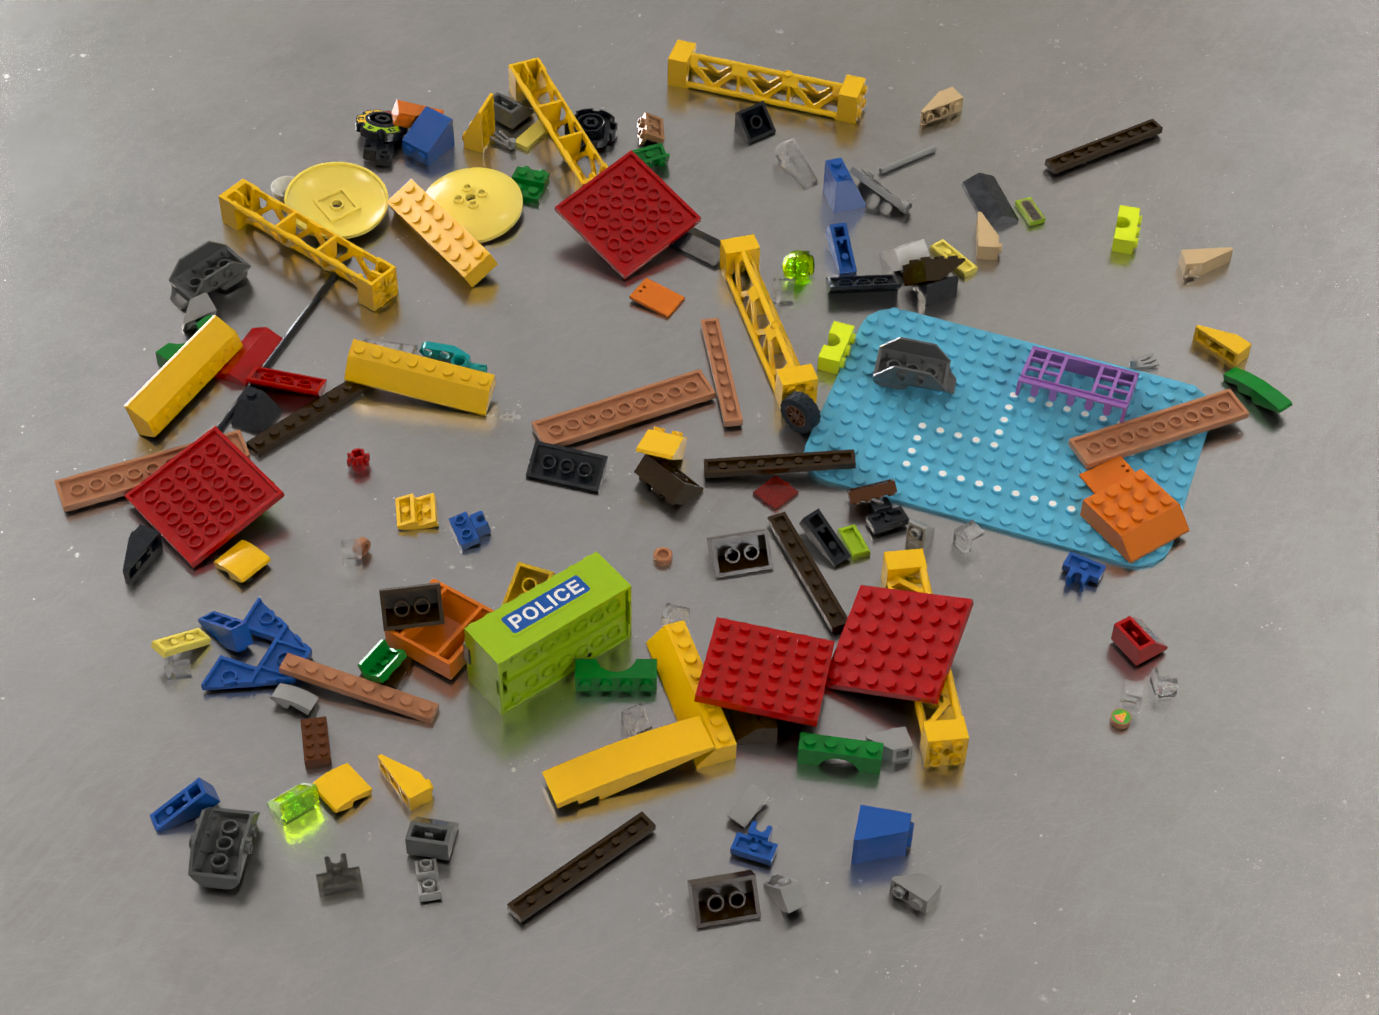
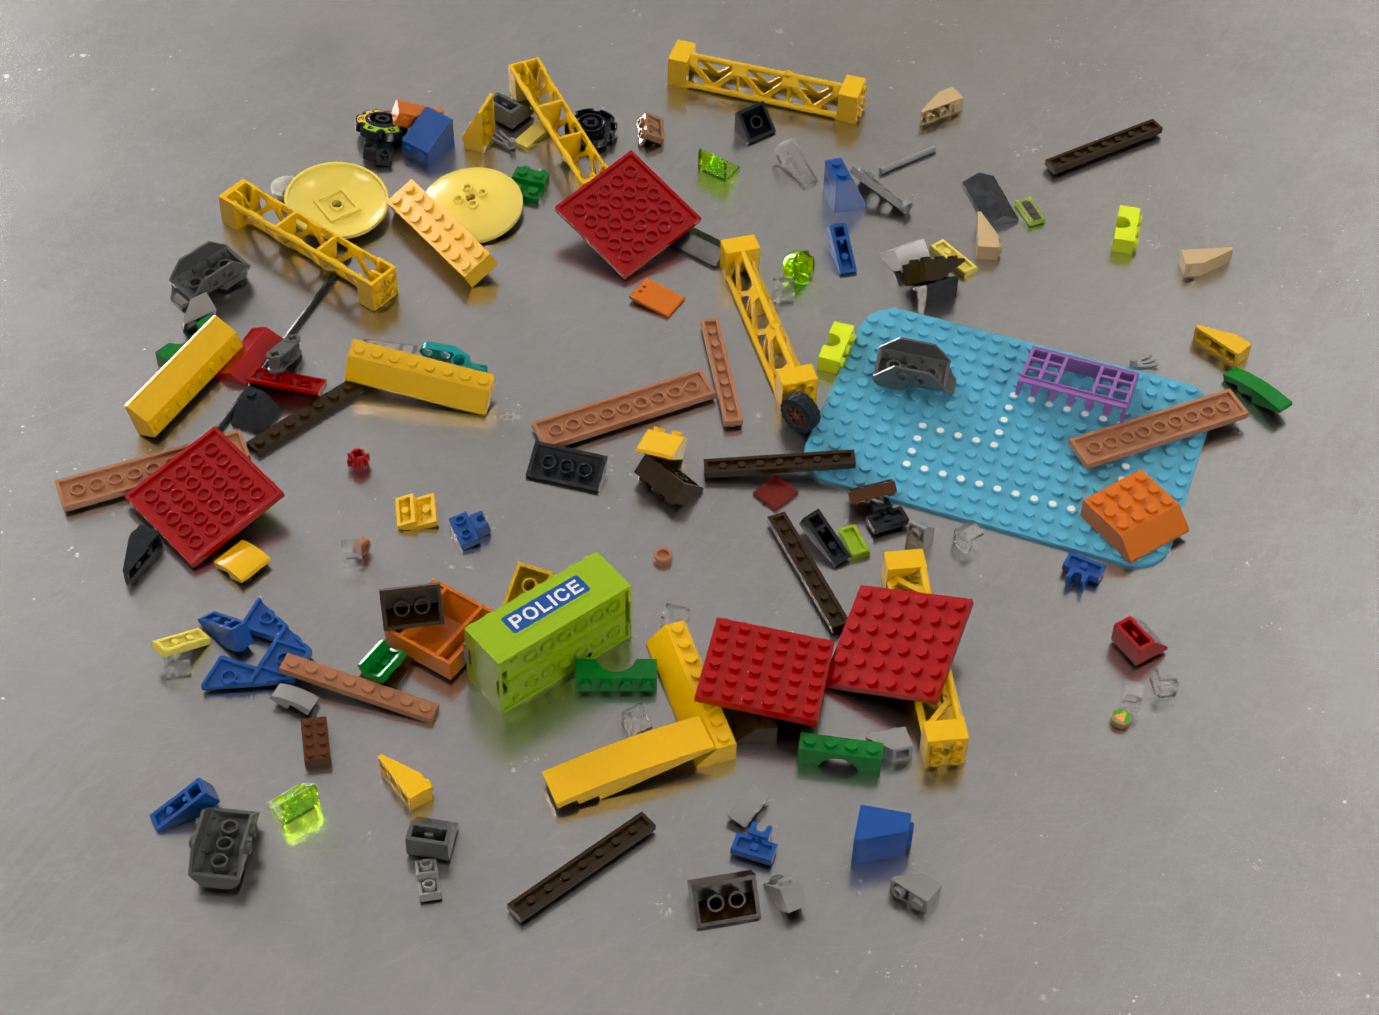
yellow slope [311,763,372,813] -> none
clear smoke plate [316,853,363,897] -> none
green bracket [632,143,670,168] -> none
slope [707,529,773,578] -> none
black slope [826,274,901,294] -> none
orange container [1079,456,1135,494] -> none
none -> dark grey piece [266,334,302,374]
none -> clear neon green slope [698,149,740,182]

